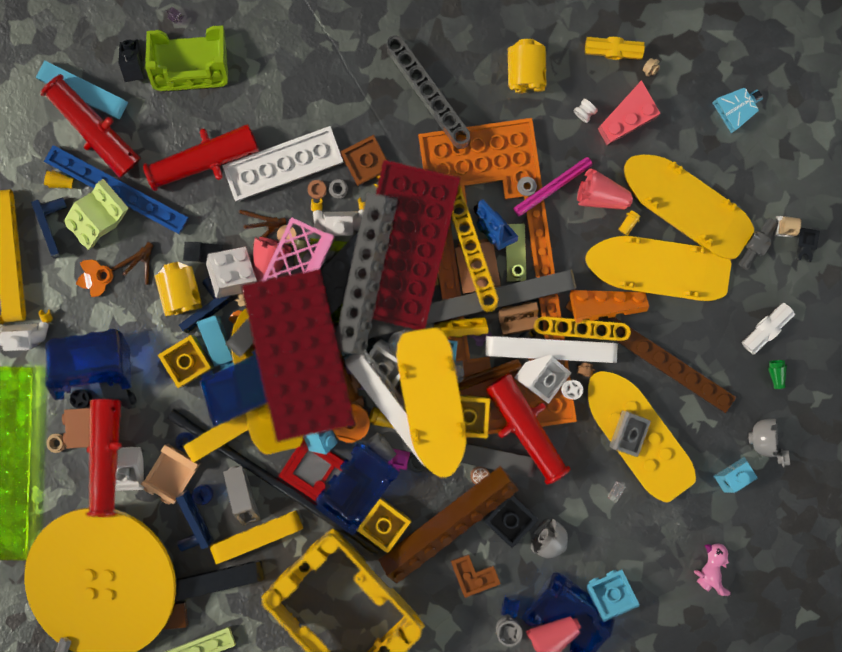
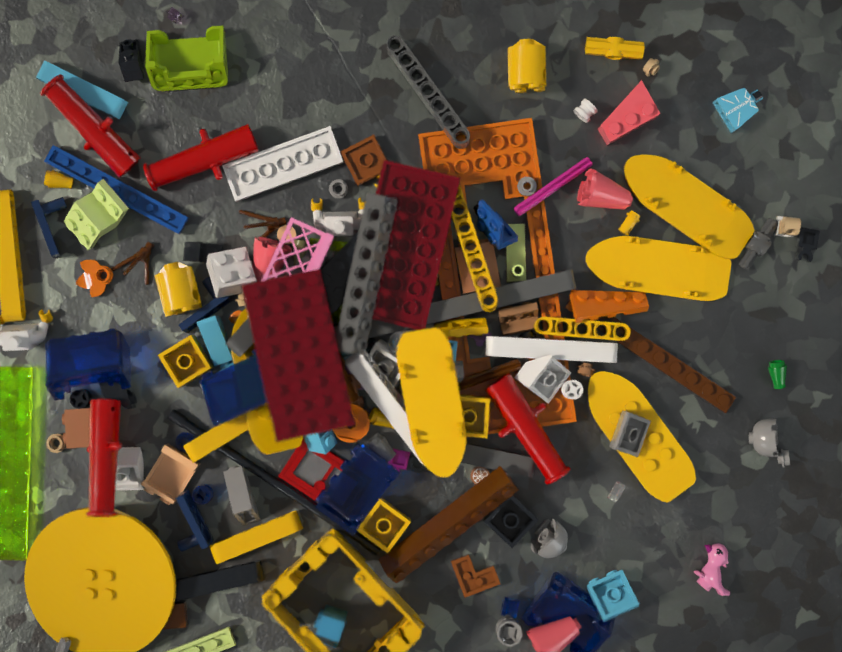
nougat tile [308,180,327,200] -> none
medium azure torso [714,457,757,493] -> none
white piece [742,303,795,354] -> none
none -> dark azure wedge [314,605,348,648]

